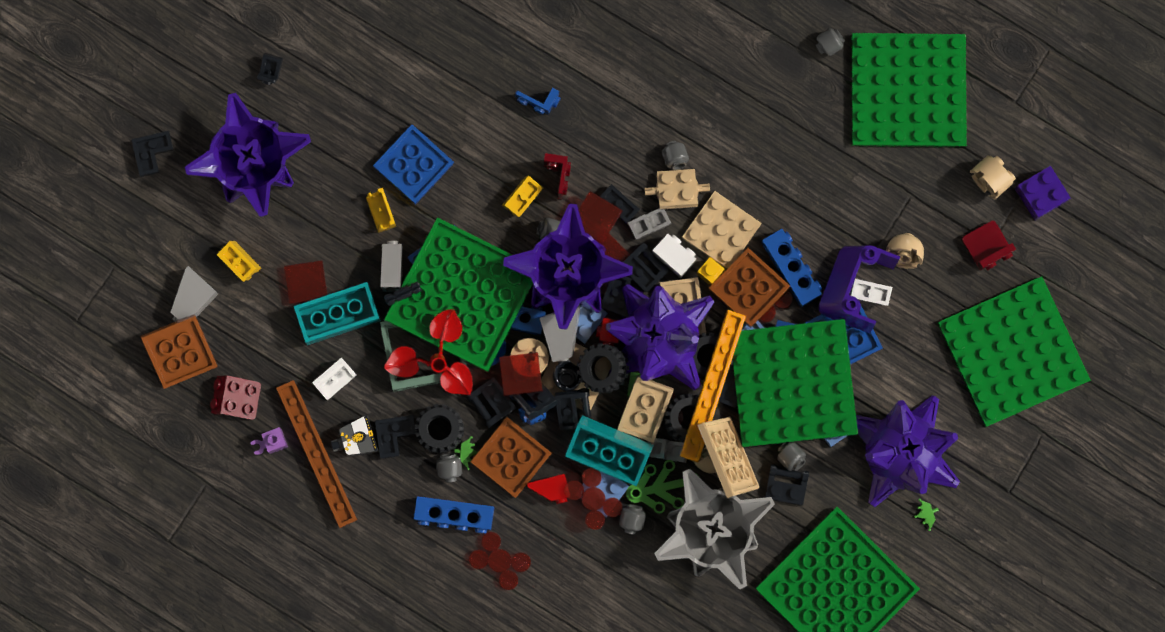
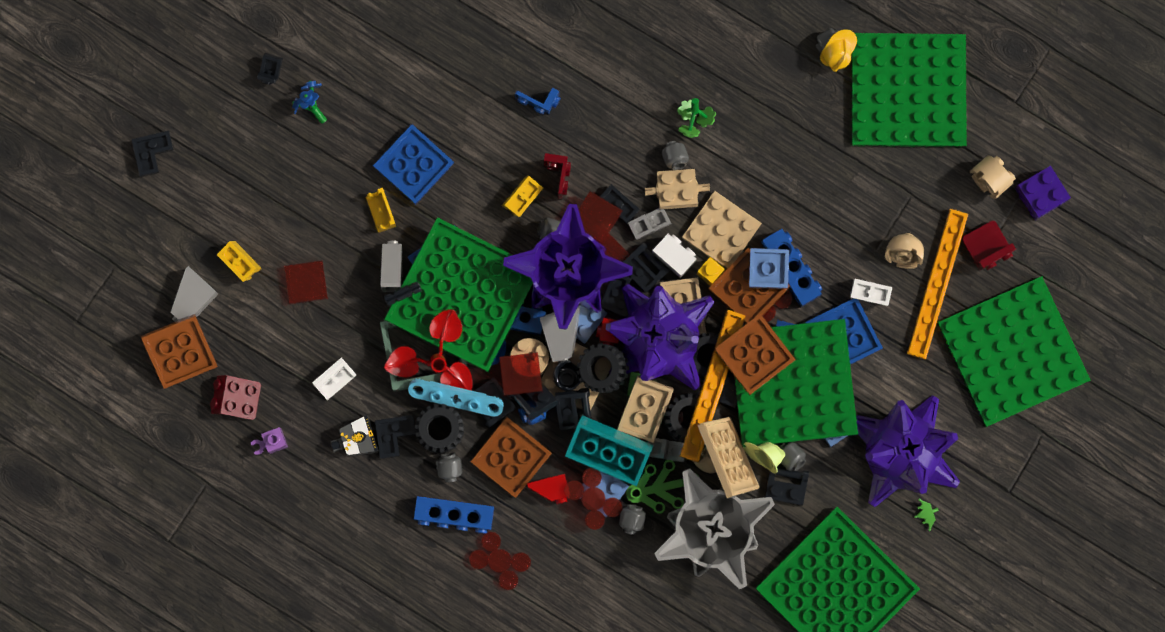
dark purple piece [185,93,311,217] -> none
dark orange plate [276,380,357,528] -> none
teal brick [294,282,380,345] -> none
bright green piece [455,436,479,470] -> none
dark purple windscreen [819,245,900,334] -> none
none -> blue plant [292,81,327,124]
none -> medium azure piece [408,378,504,416]
none -> bright green plant [677,98,716,138]
none -> dark orange plate [714,314,796,395]
none -> yellowish green piece [743,442,785,474]
none -> medium blue plate [749,248,789,289]
none -> yellow piece [820,29,857,72]
none -> light orange tile [907,209,968,360]

